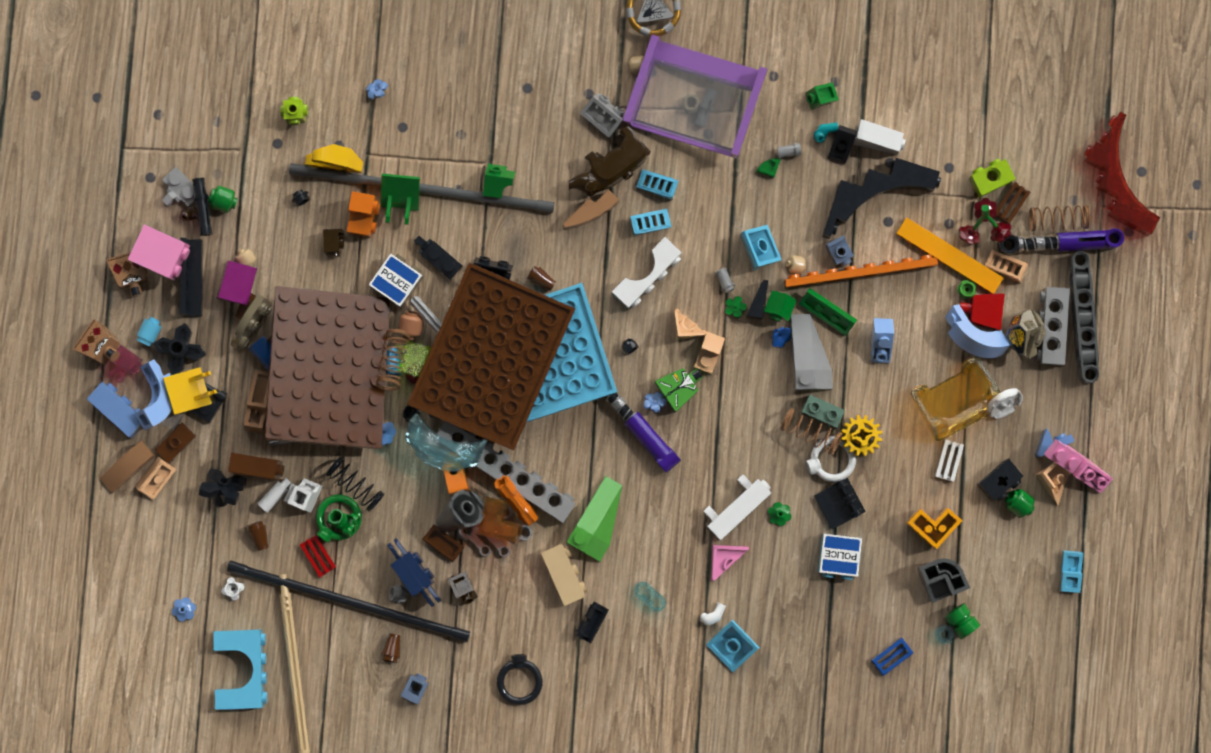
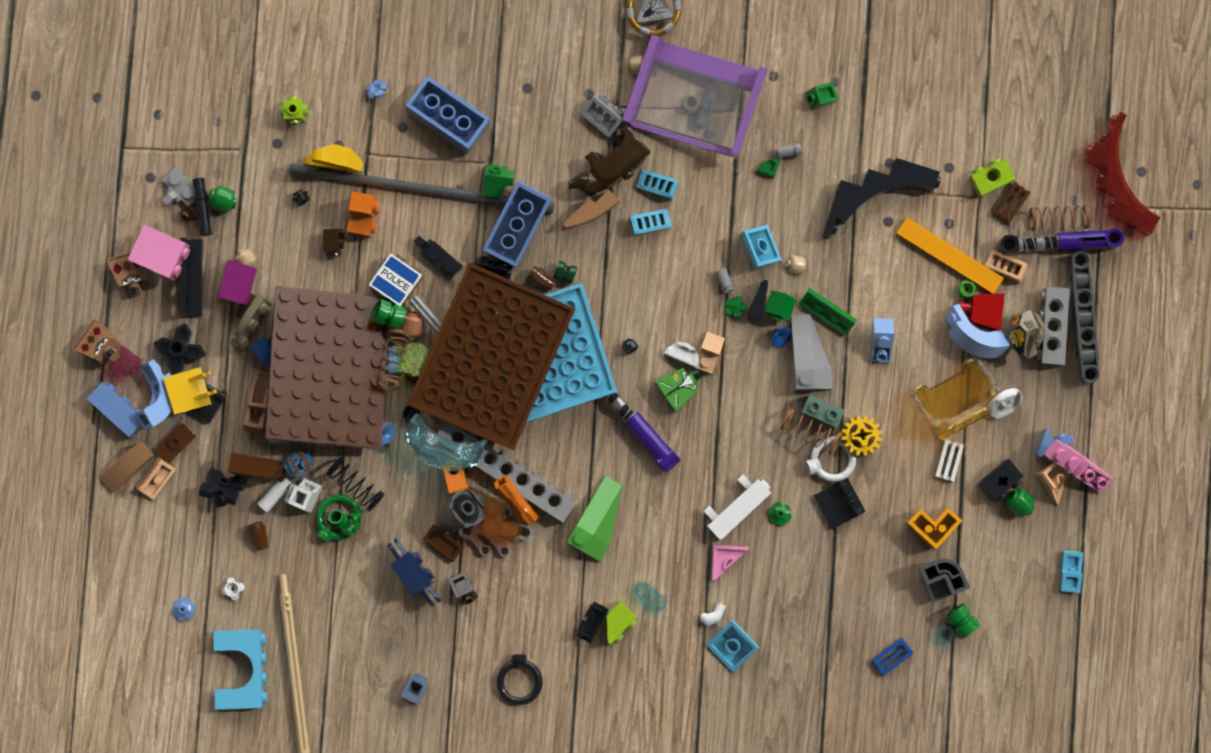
medium azure brick [137,317,162,346] -> none
black piece [227,560,471,642] -> none
red tile [300,535,336,577] -> none
green plate [381,173,420,225] -> none
reddish brown cone [381,634,401,663] -> none
light grey plate [389,585,409,604] -> none
tan brick [541,544,588,606] -> none
white arch [612,237,682,309] -> none
medium blue plant [644,392,667,413] -> none
light nougat slope [674,309,707,340] -> none
orange plate [784,255,938,289] -> none
teal arm [813,122,838,143] -> none
piece [818,534,862,580] -> none
sand blue brick [825,235,854,267] -> none
black slope [827,125,857,164] -> none
white slope [853,119,906,155] -> none
dark red plant [958,198,1012,245] -> none
none -> head [284,450,314,478]
none -> green wheel [371,299,406,329]
none -> medium blue brick [405,76,490,155]
none -> medium blue brick [483,180,552,267]
none -> dark green wheel [553,261,578,285]
none -> lime slope [607,600,637,645]
none -> white plate [663,342,700,369]

